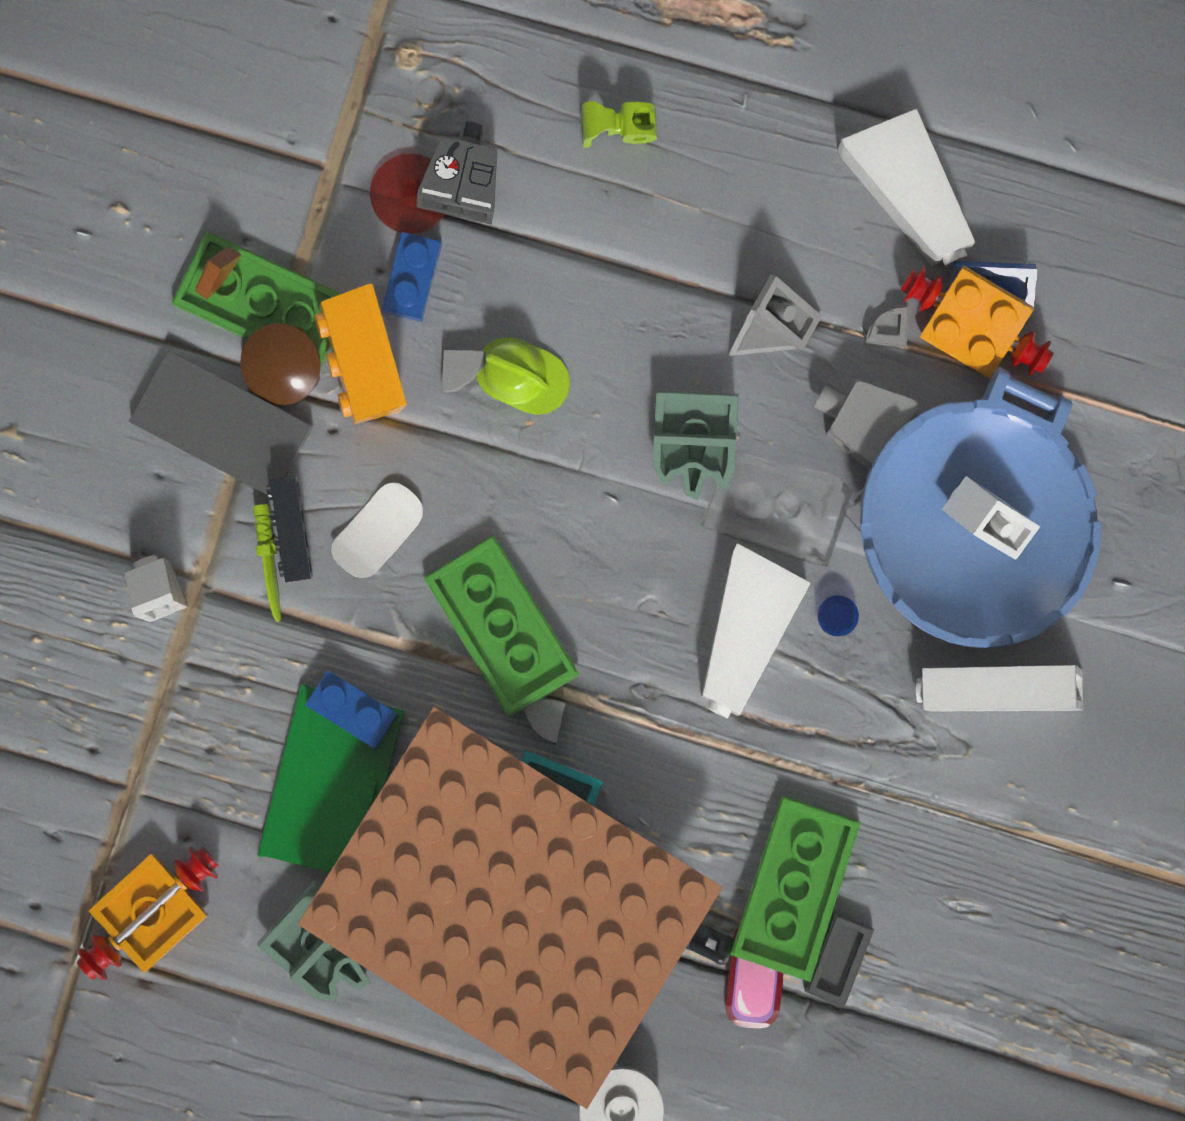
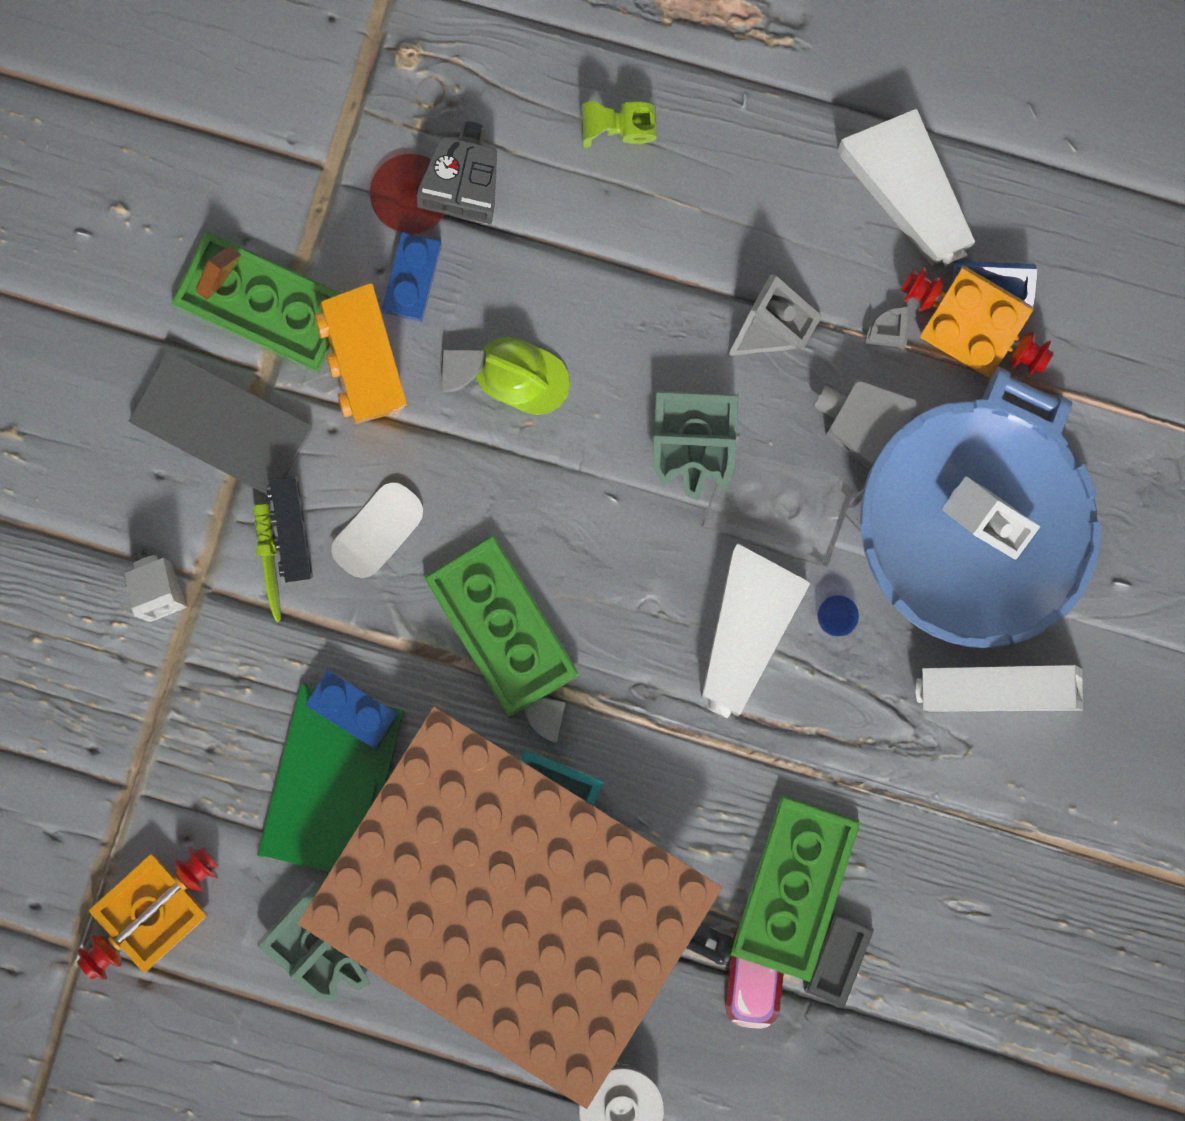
reddish brown dish [240,323,321,405] -> none

